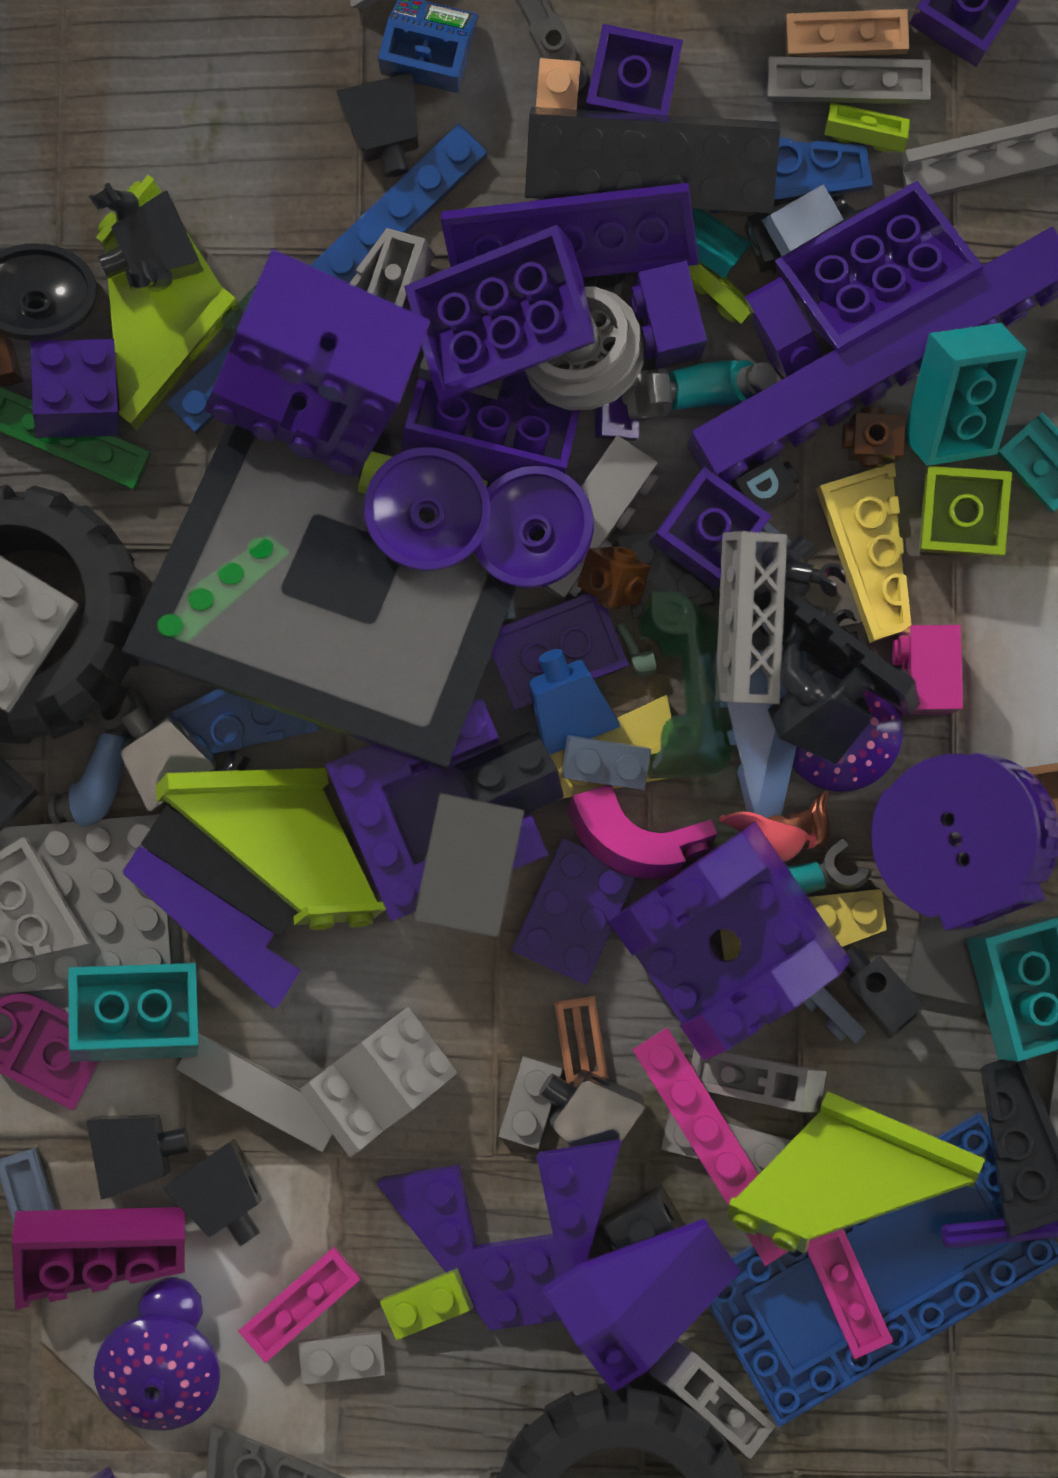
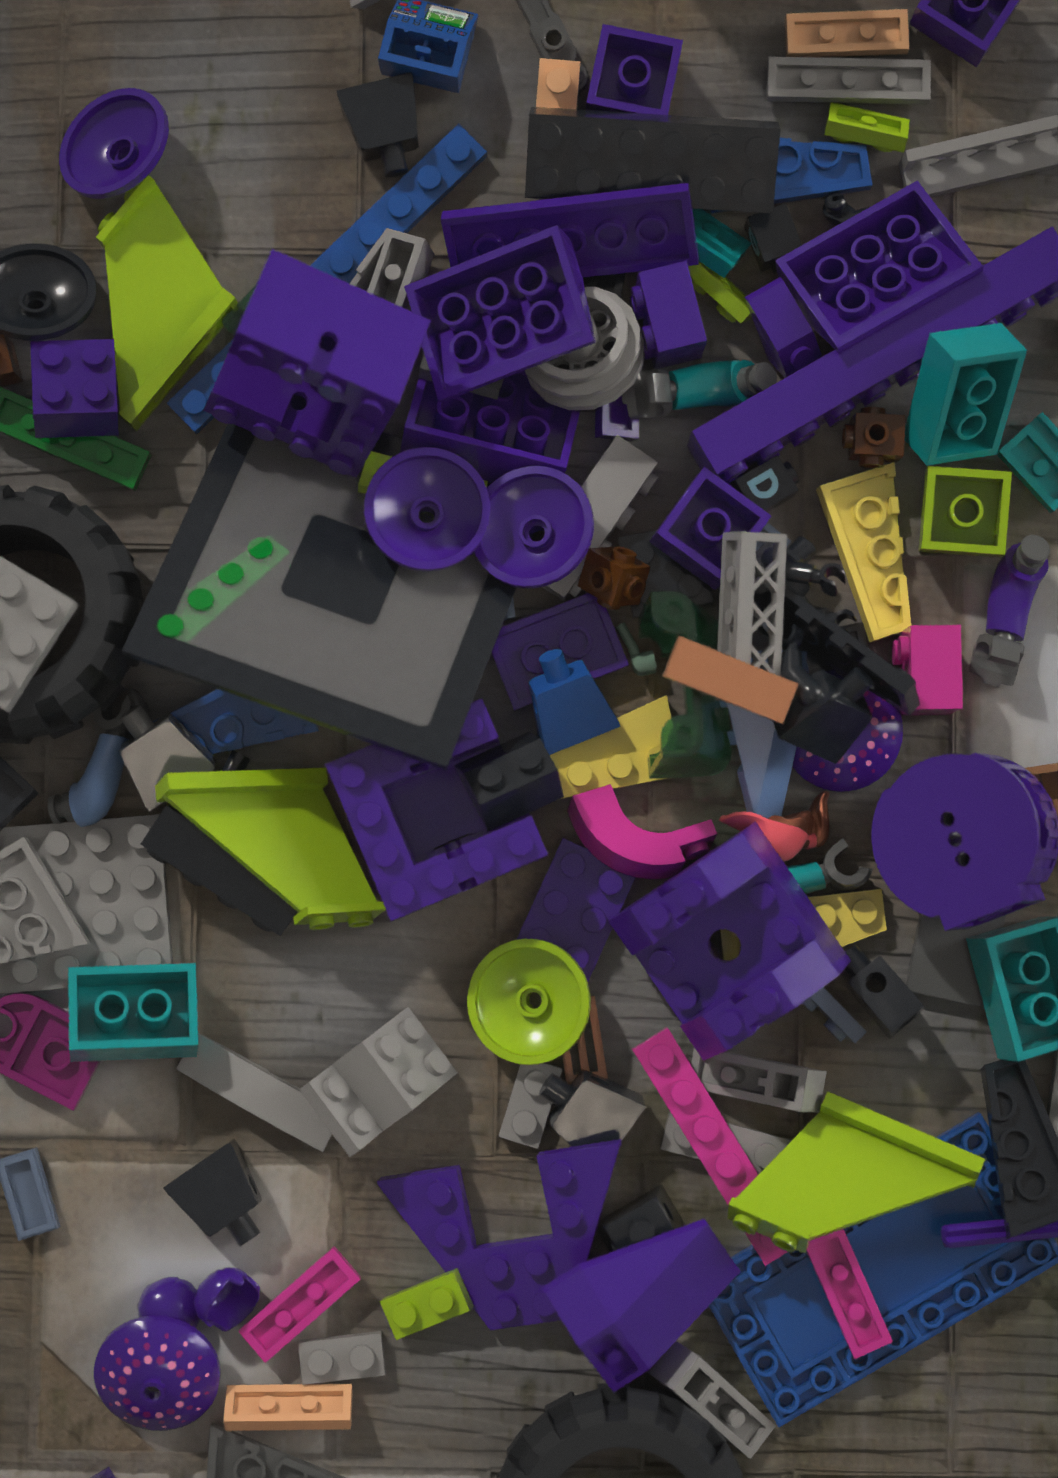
magenta wedge [12,1207,185,1310] -> none
black torso [86,1114,190,1199] -> none
black torso [89,182,204,292] -> none
dark purple wedge [122,845,301,1008] -> none
dark grey tile [414,793,524,937] -> none
sand blue plate [561,735,651,790] -> none
sand blue tile [762,184,844,256] -> none
none -> dark purple dish [59,88,169,199]
none -> dark purple hair [194,1267,260,1332]
none -> light nougat plate [223,1384,353,1431]
none -> lime dish [467,939,591,1065]
none -> nougat tile [662,636,798,724]
none -> piece [969,535,1050,687]

